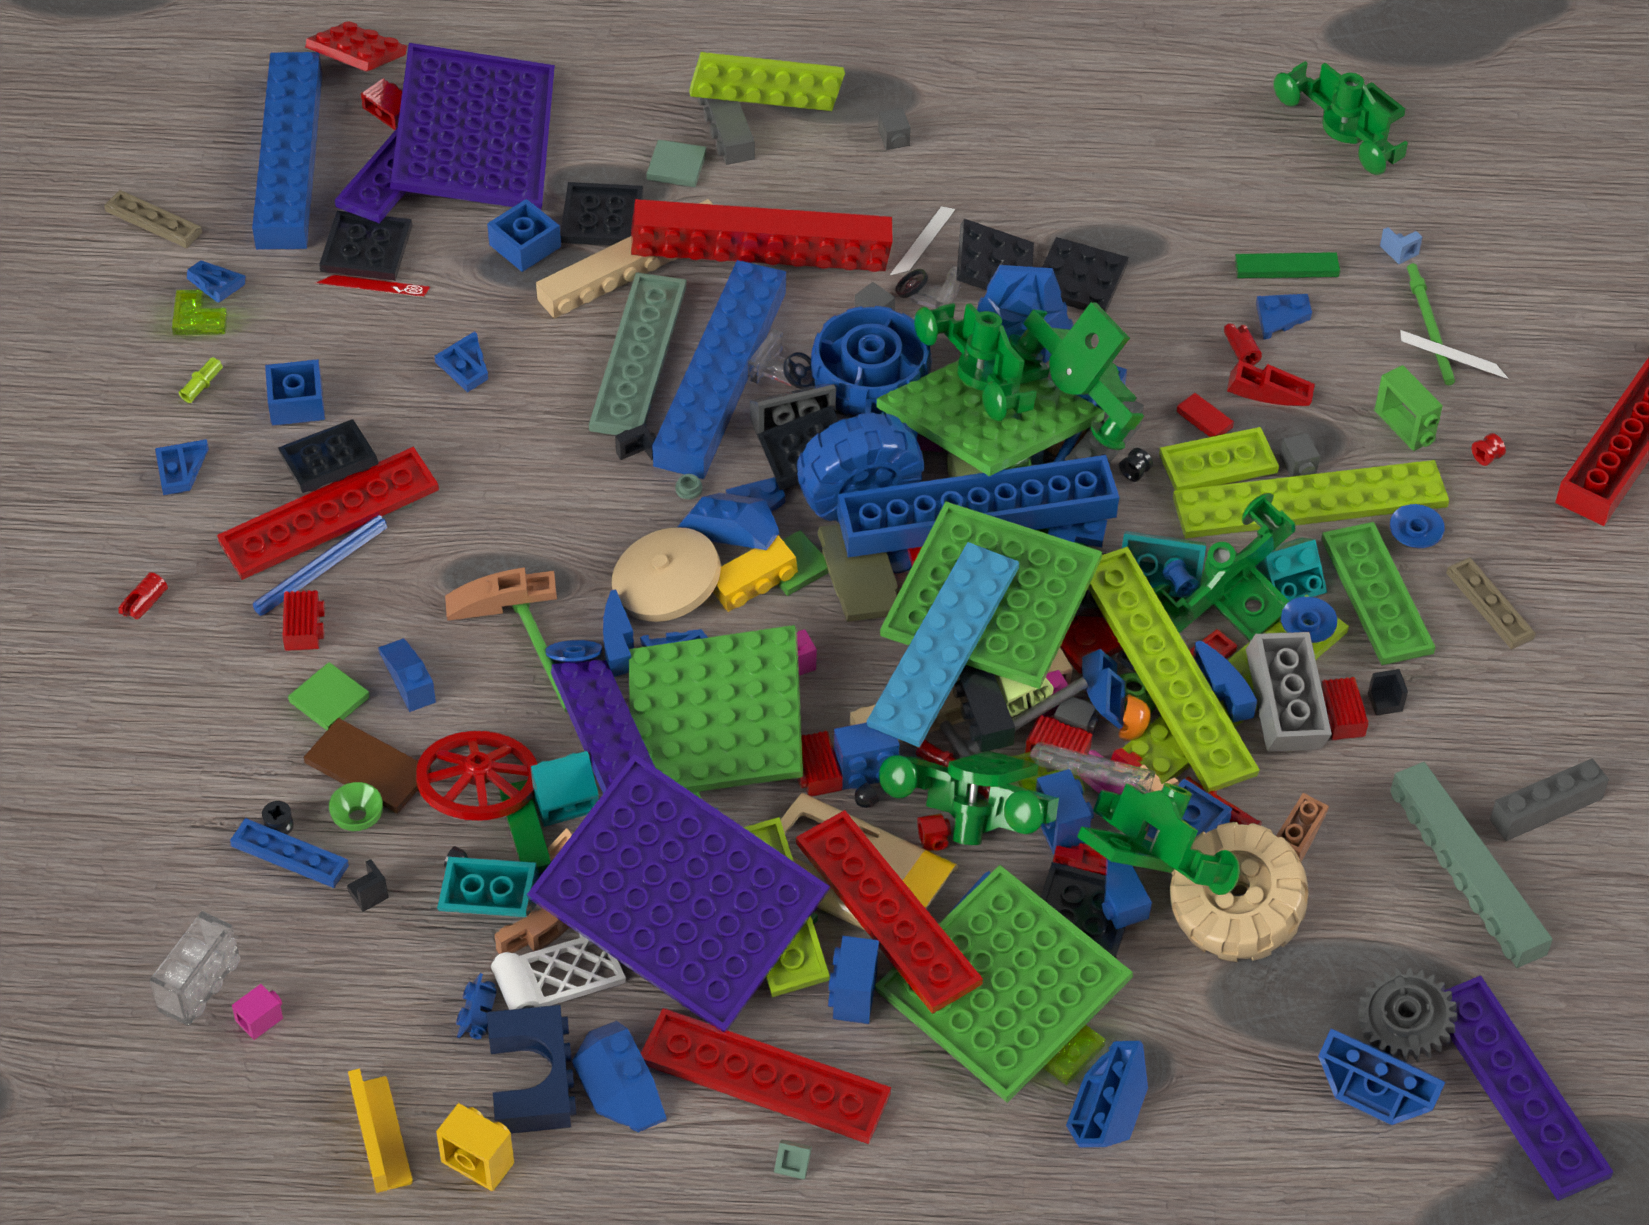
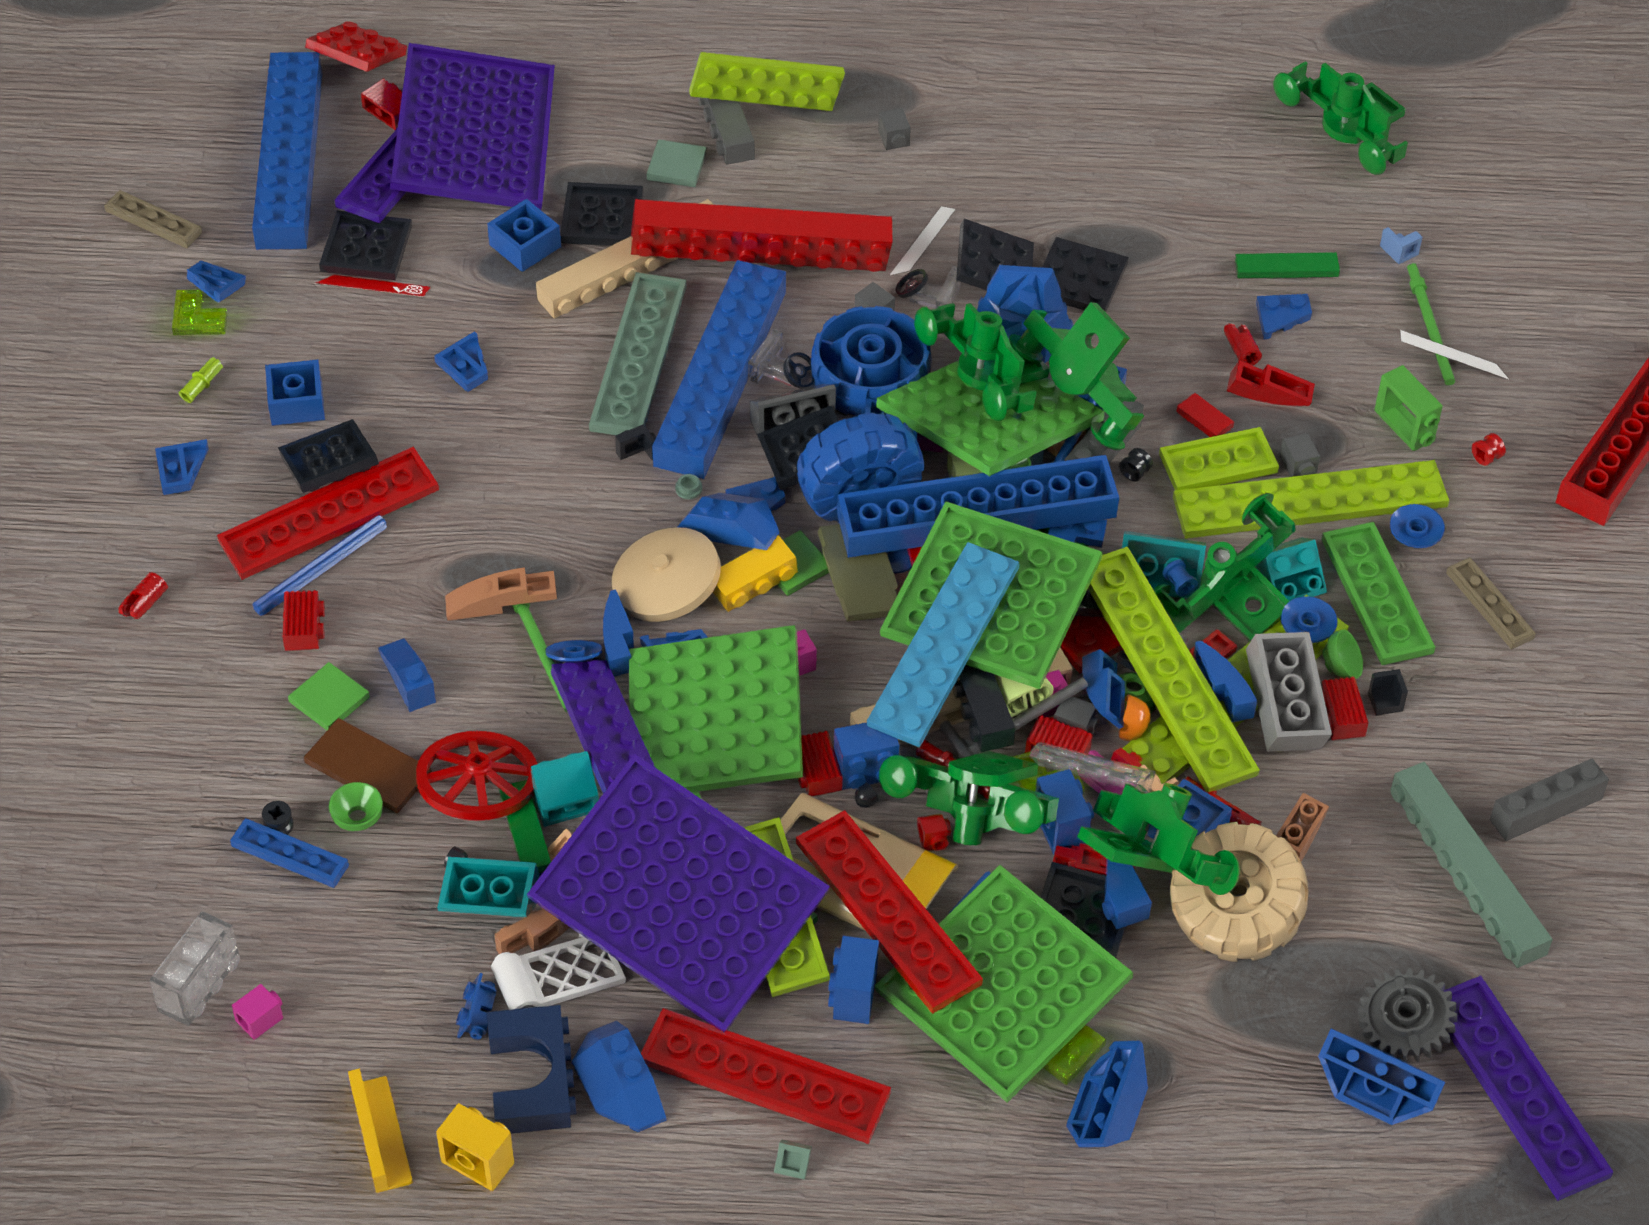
black panel [347,859,389,912] -> none
none -> bright green piece [1323,629,1363,679]

